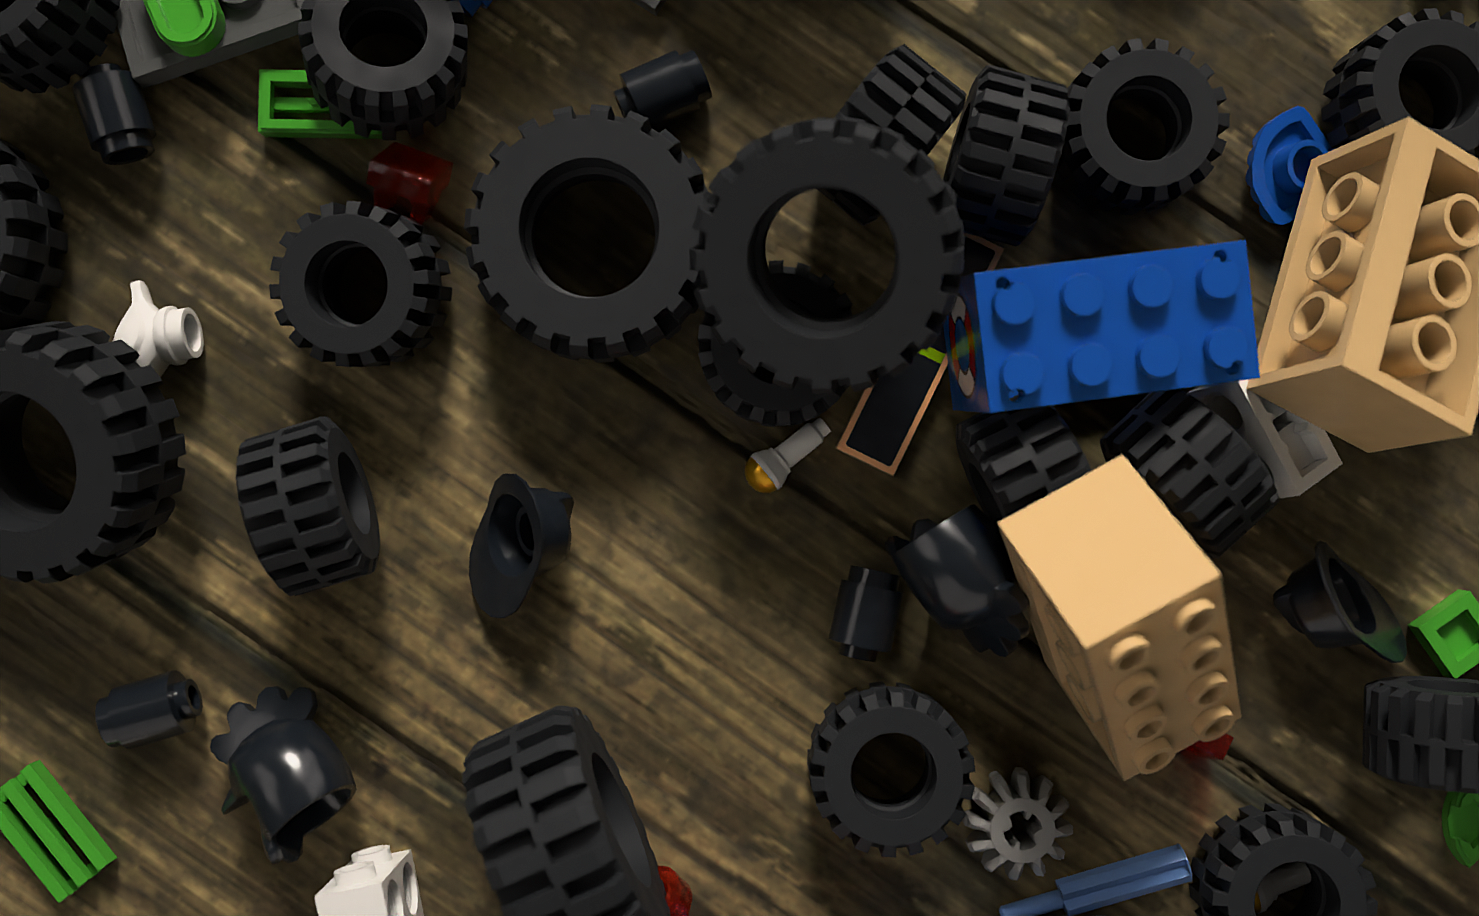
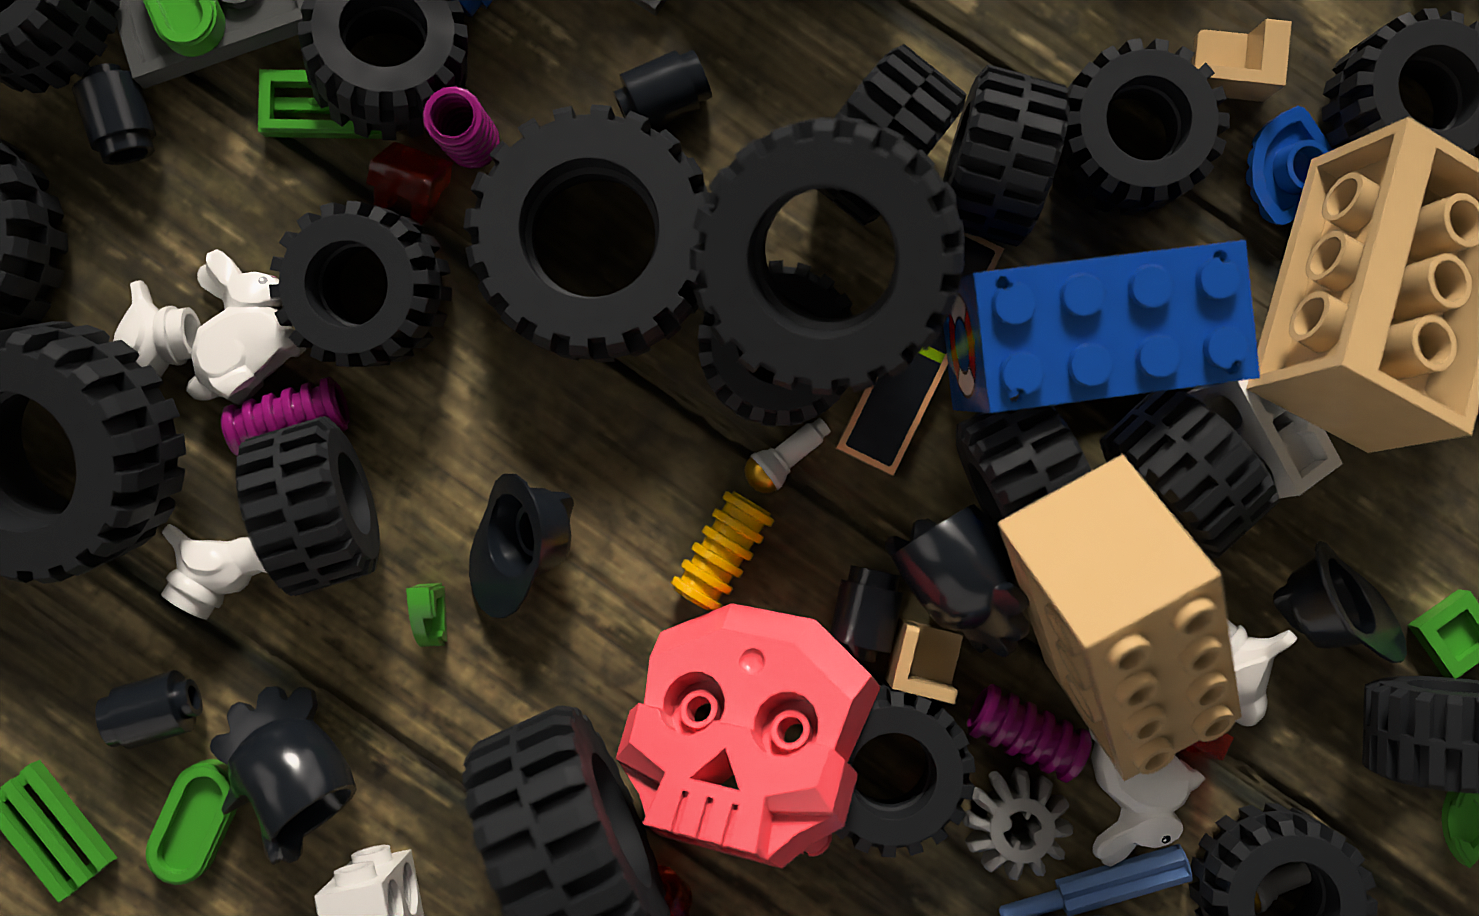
none -> bright green tile [146,759,238,885]
none -> white animal [161,524,267,620]
none -> white animal [187,250,307,405]
none -> magenta piece [221,376,350,456]
none -> bright green tile [406,583,447,647]
none -> magenta piece [423,86,500,169]
none -> coral brick [616,603,881,869]
none -> yellow piece [670,491,774,612]
none -> tan panel [884,618,964,704]
none -> magenta piece [967,684,1092,783]
none -> white animal [1089,729,1206,867]
none -> tan panel [1192,19,1292,102]
none -> white animal [1227,619,1297,726]

